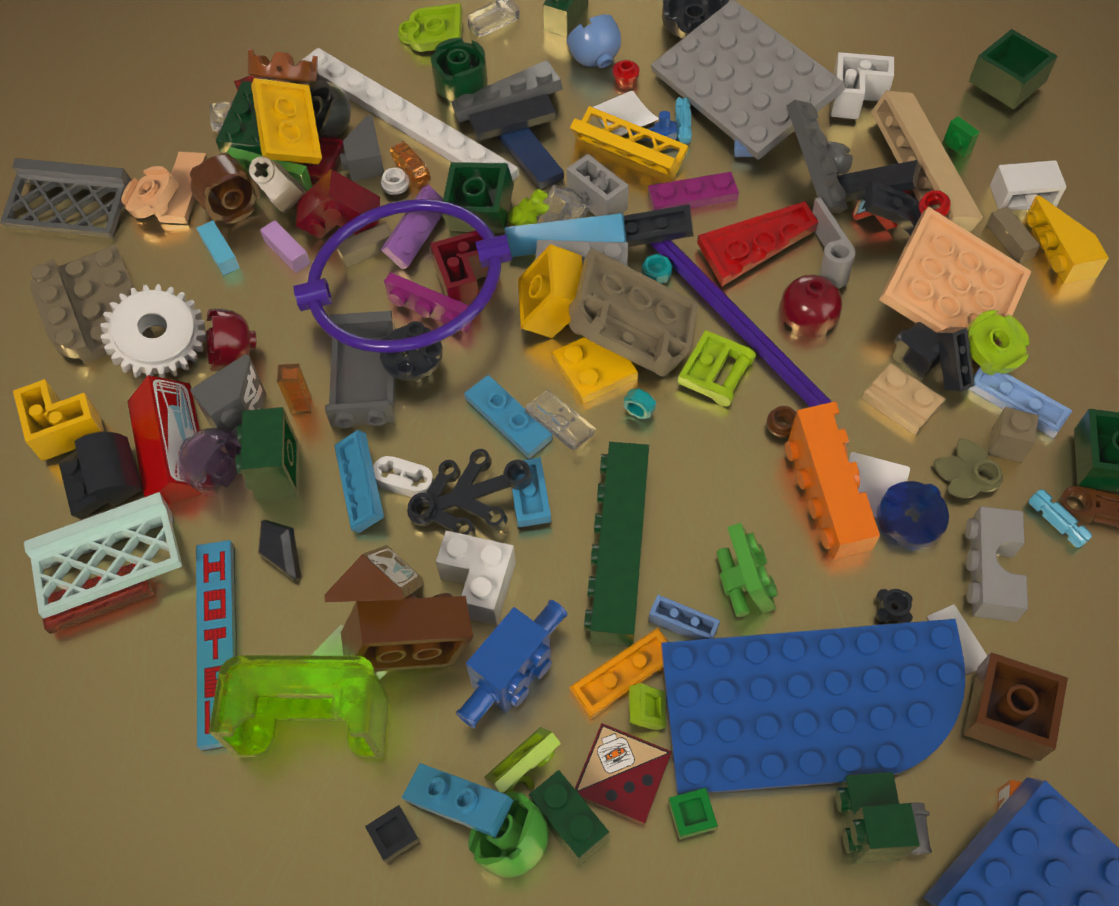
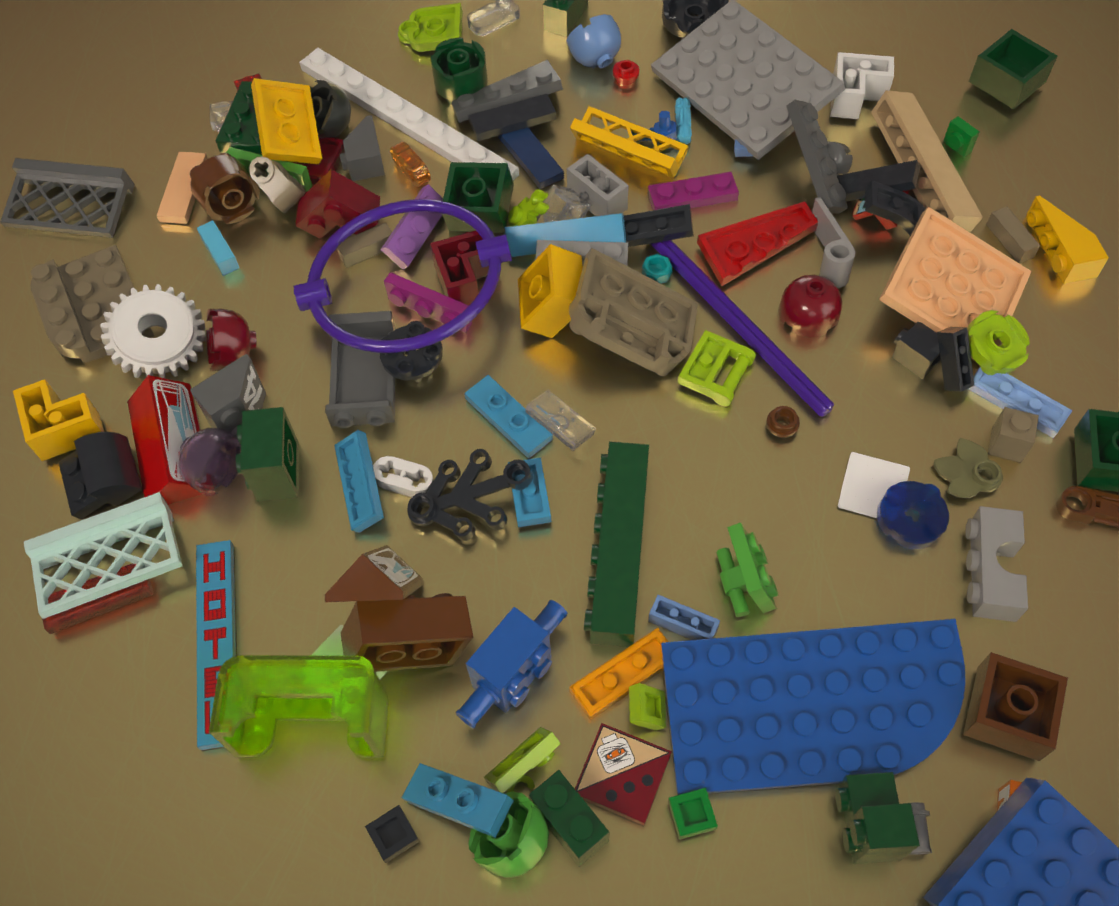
light nougat plate [121,166,179,218] -> none
dark orange plate [248,48,318,86] -> none
black piece [258,520,301,581] -> none
lavender piece [260,220,310,273] -> none
clear orange piece [277,363,312,414] -> none
white plate [381,167,410,195] -> none
white brick [436,530,516,625] -> none
yellow plate [552,337,638,405] -> none
white sticker [593,91,659,136] -> none
teal tile [623,389,656,419] -> none
orange wedge [785,401,880,560] -> none
tan plate [862,363,945,435] -> none
black plate [876,589,913,623] -> none
red plate [919,190,951,217] -> none
white sticker [927,604,987,675] -> none
white brick [990,160,1067,211] -> none
medium azure axle [1028,489,1092,548] -> none

